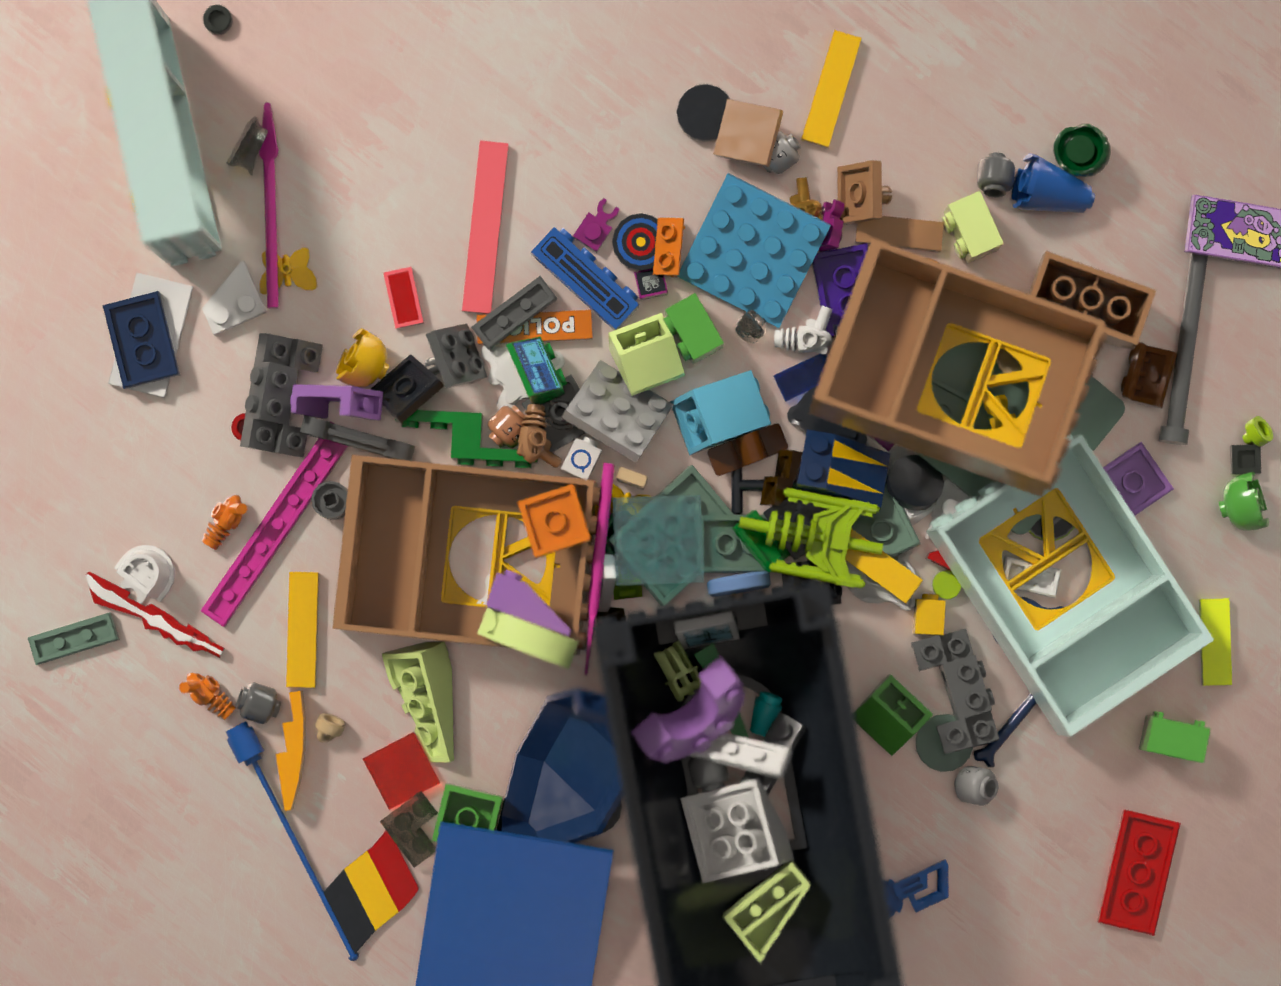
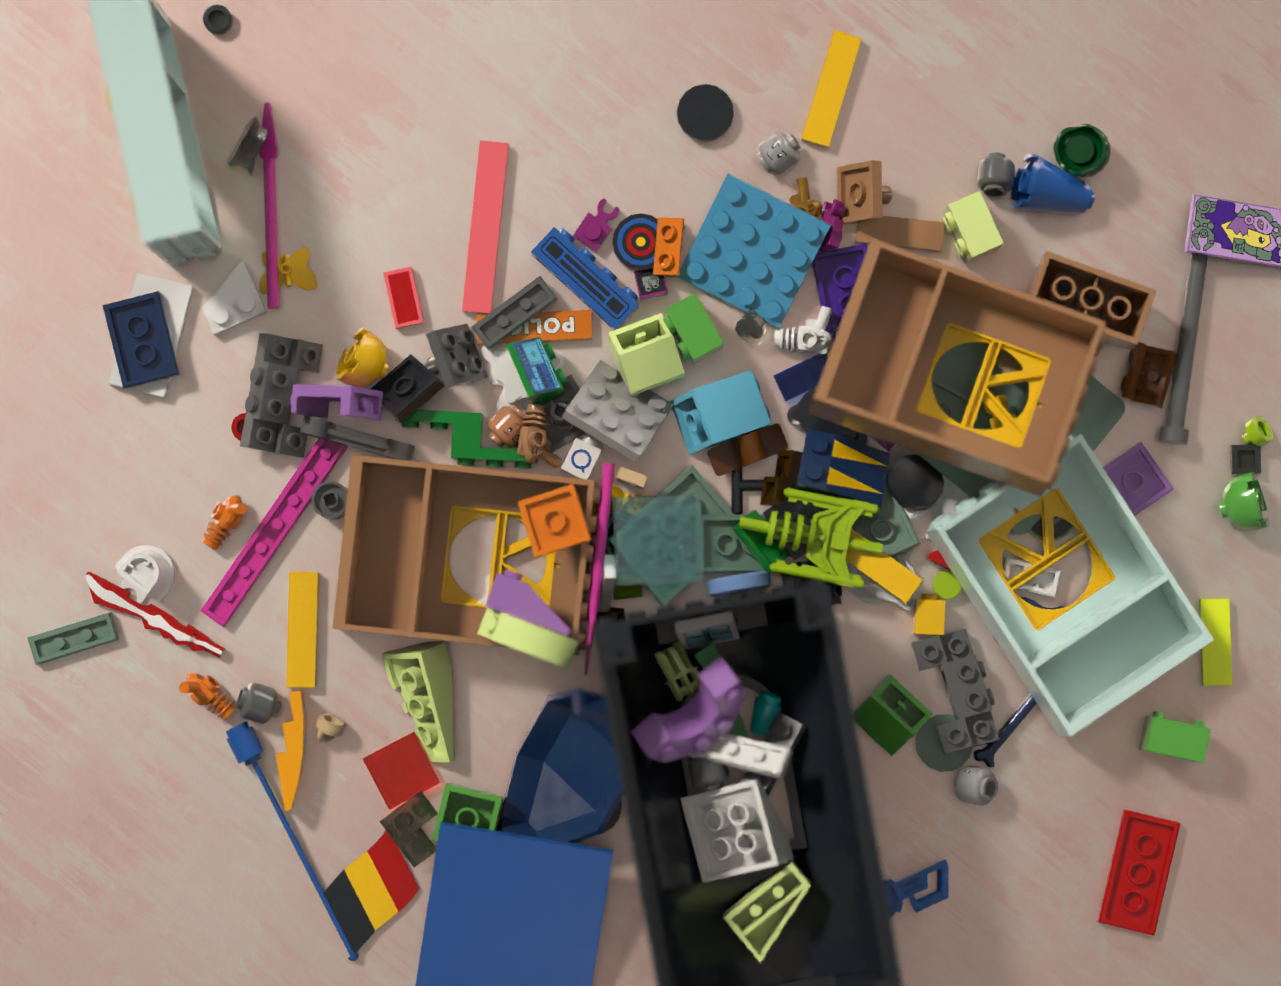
medium nougat tile [713,99,783,167] -> none

